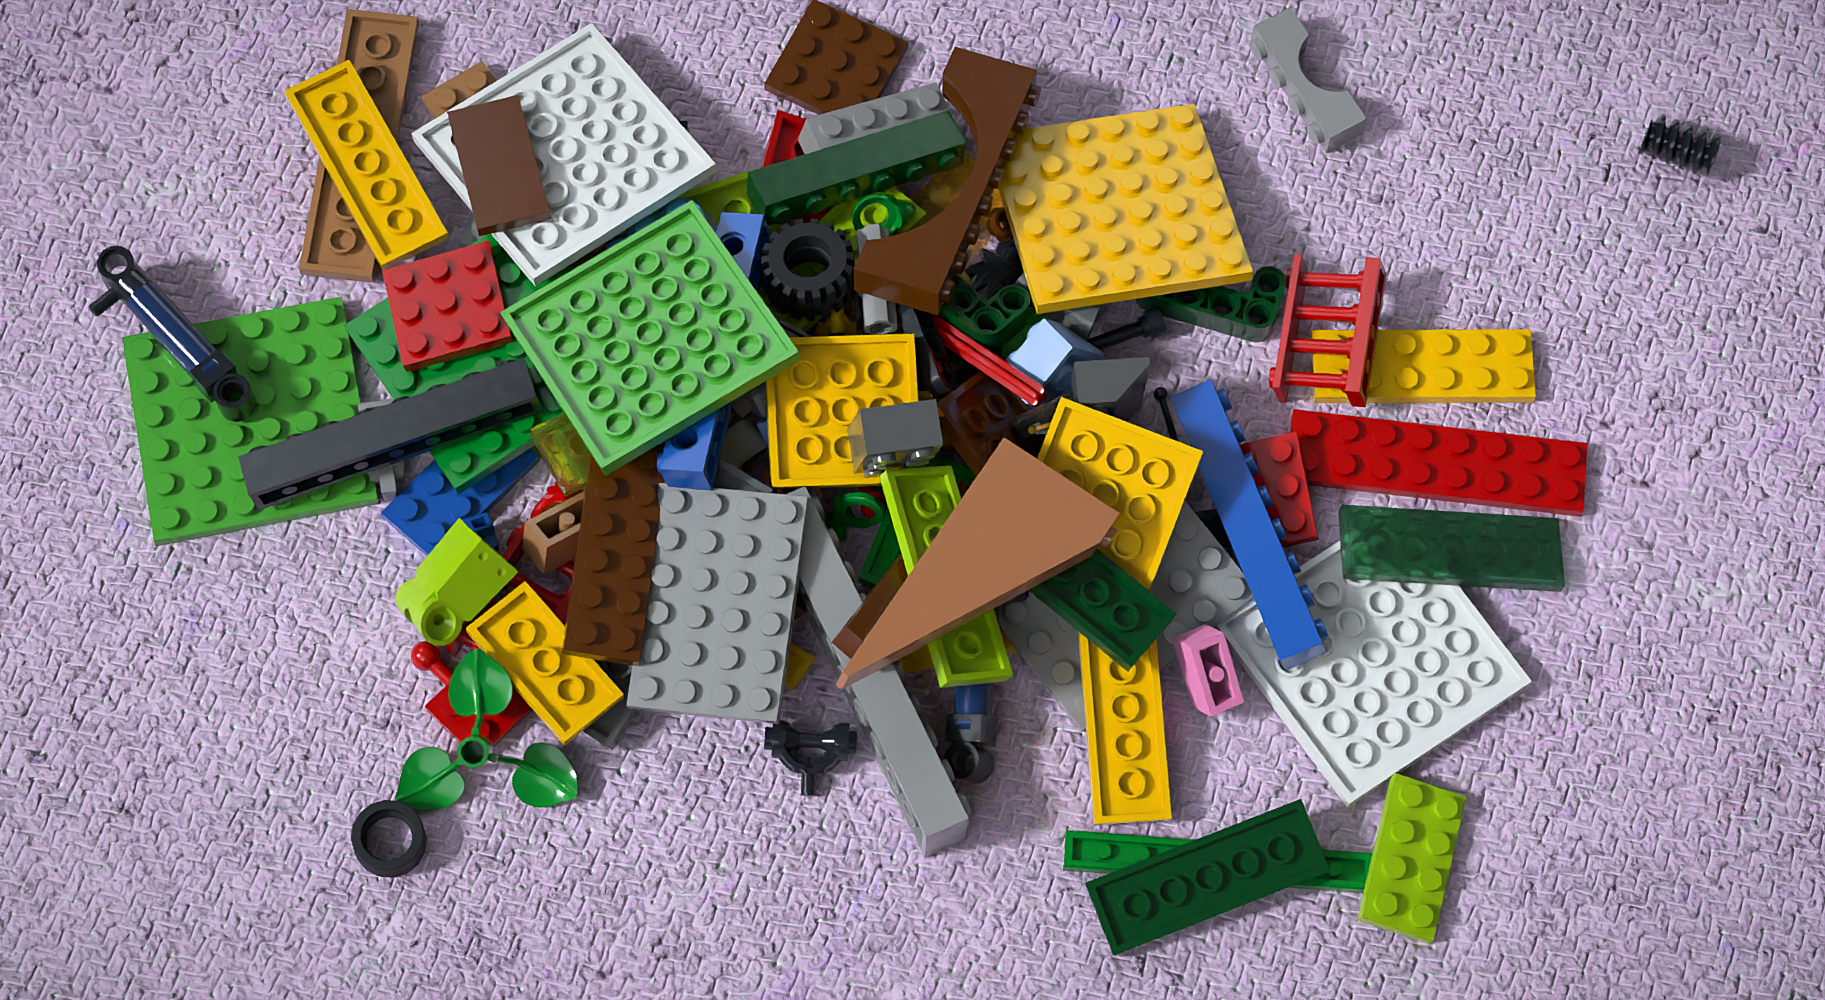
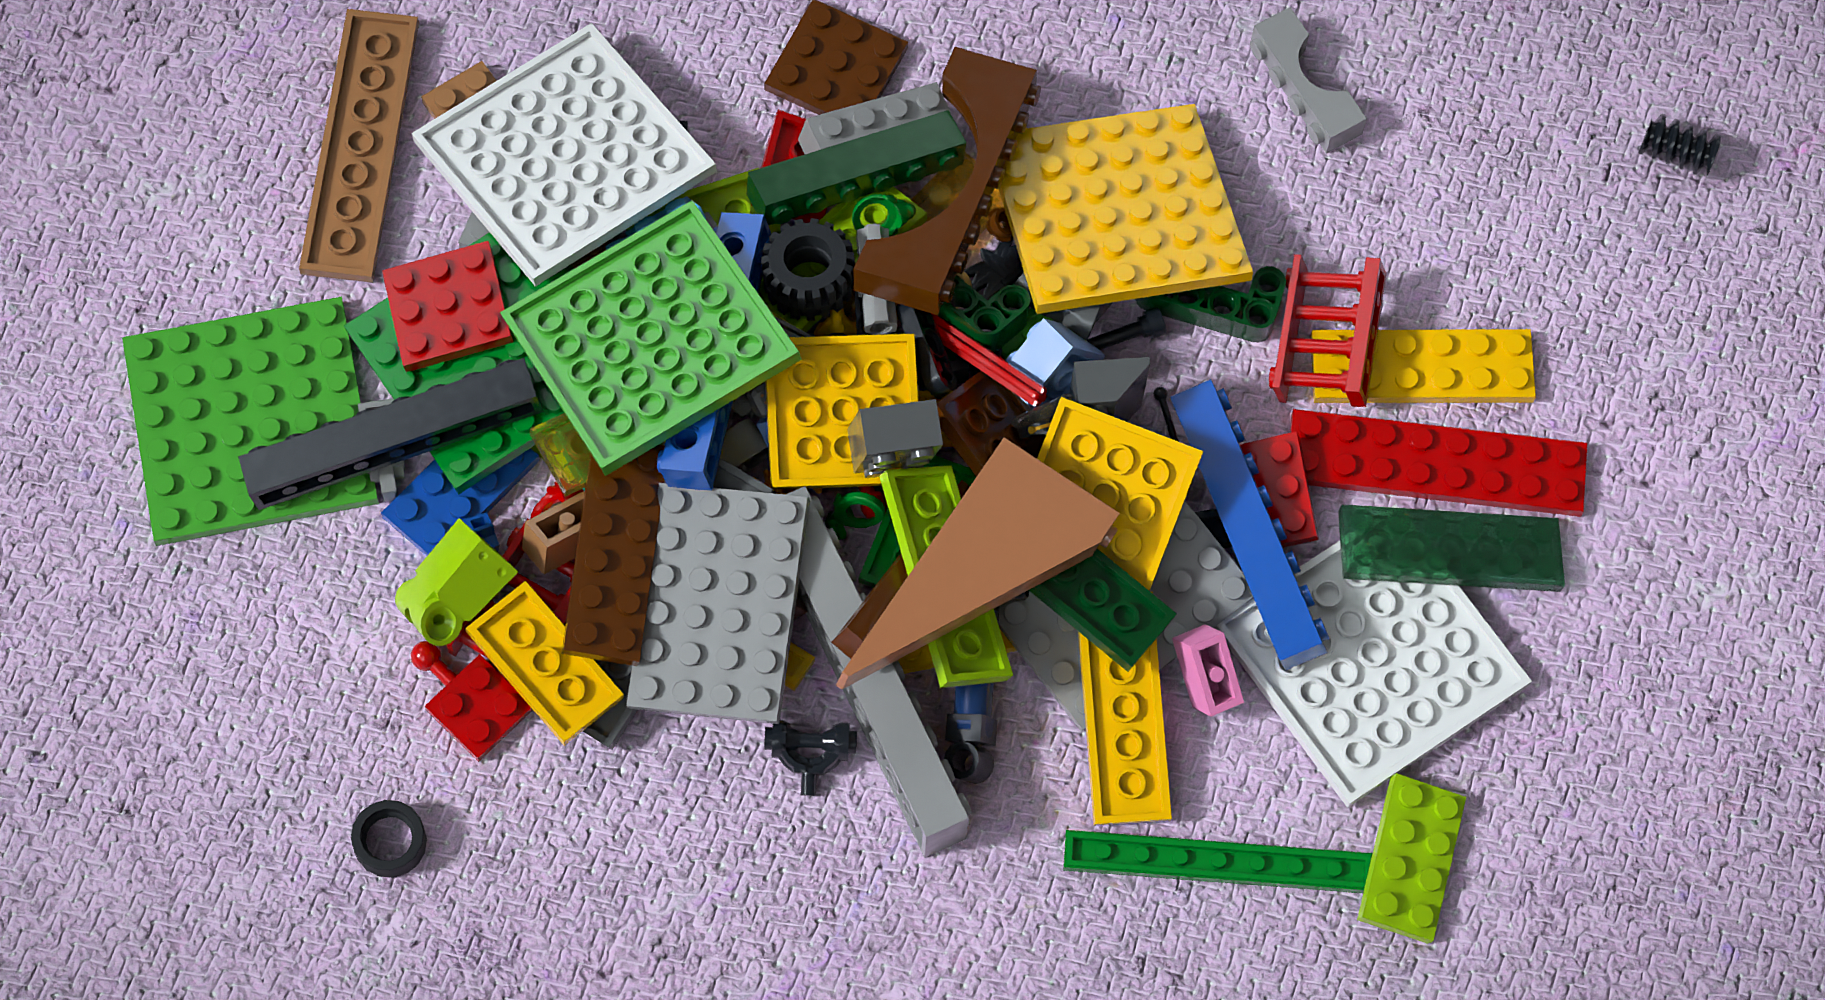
piece [88,246,256,422] -> none
yellow plate [284,60,449,270] -> none
green plant [395,648,578,810] -> none
reddish brown tile [447,95,551,236] -> none
dark green plate [1084,799,1330,956] -> none

